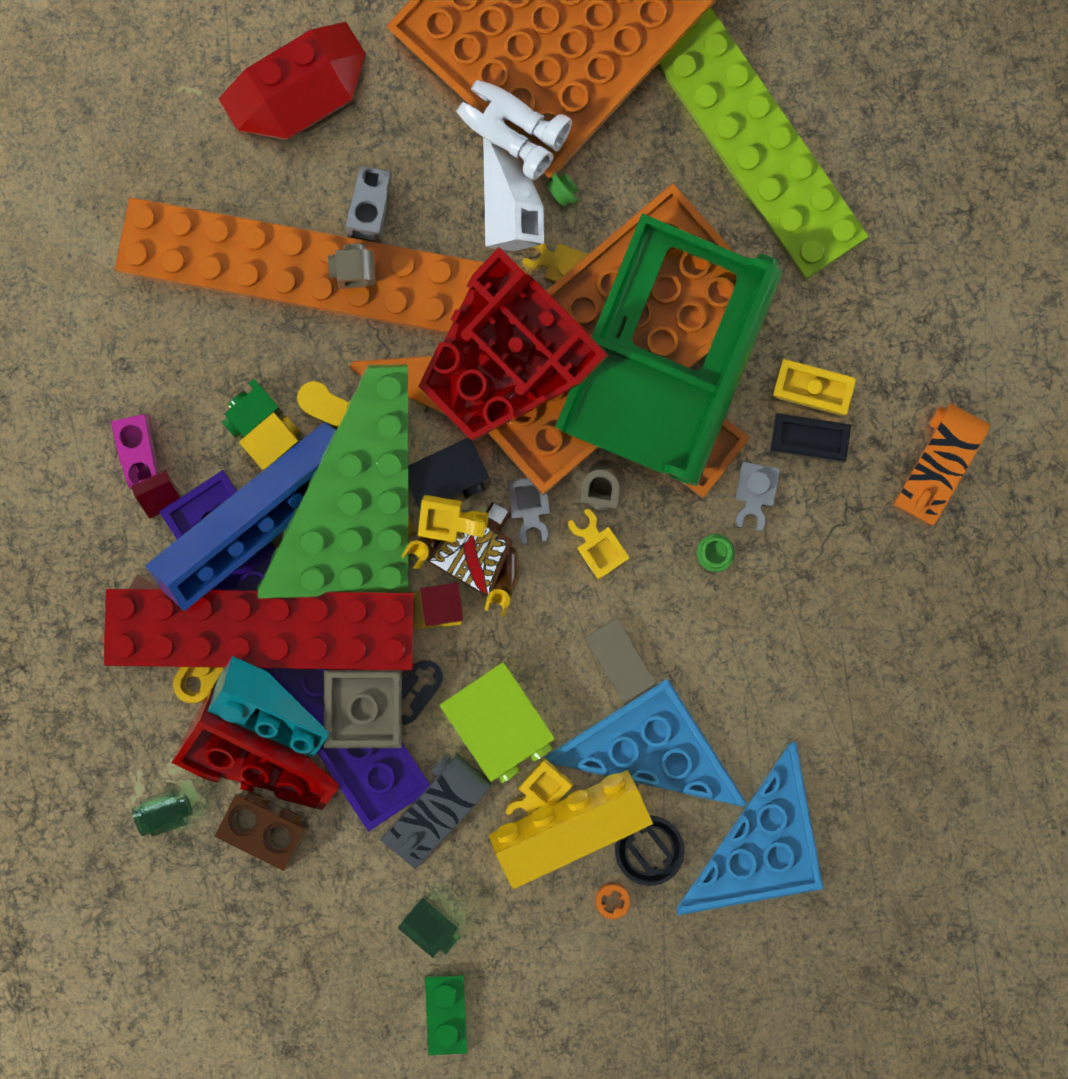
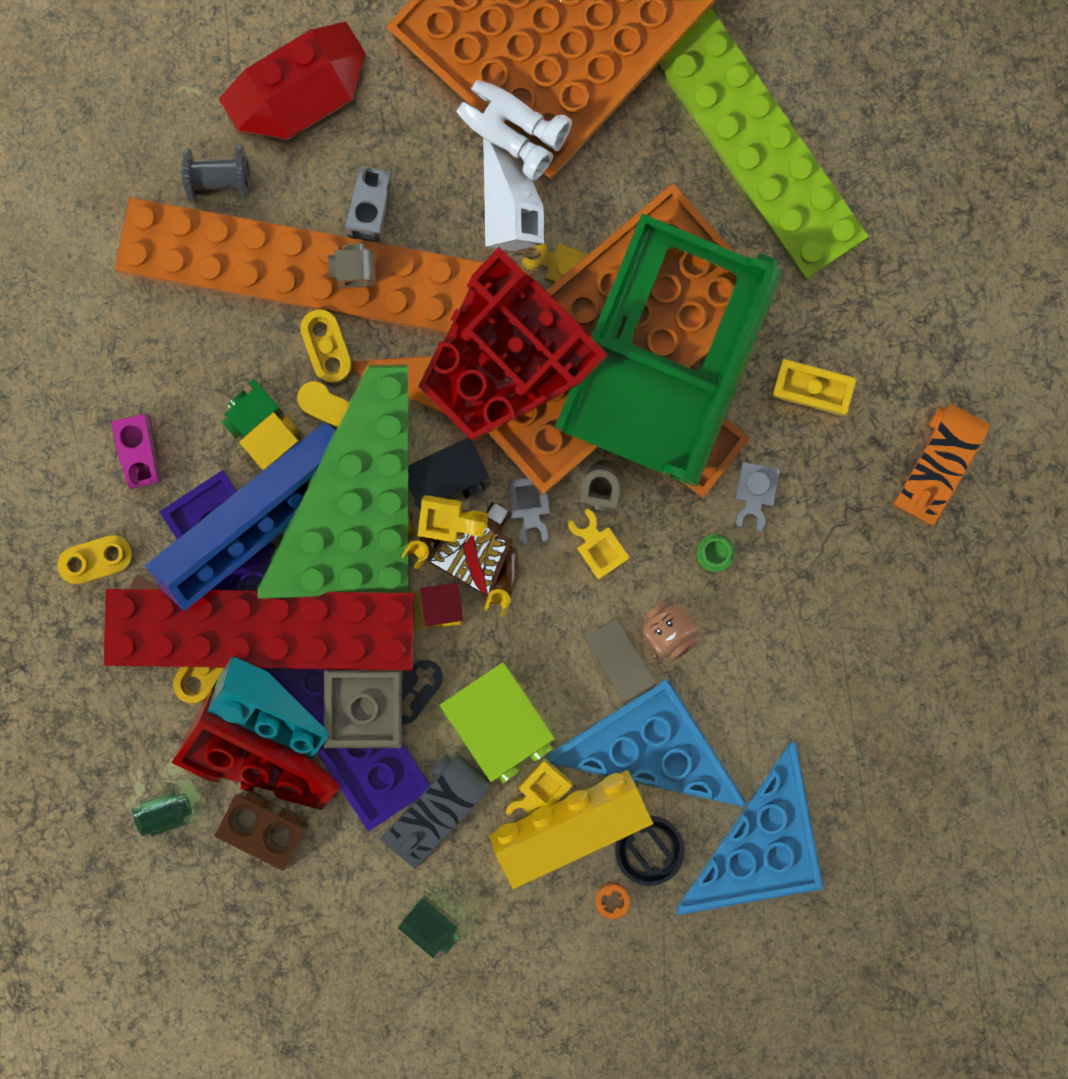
dark red tile [131,470,182,519] -> none
green plate [425,974,468,1056] -> none
bright green plate [545,172,579,207] -> none
black tile [770,413,851,463] -> none
none -> yellow plate [57,535,135,585]
none -> dark grey hose [181,145,250,202]
none -> yellow plate [300,309,352,384]
none -> nougat head [642,601,699,661]

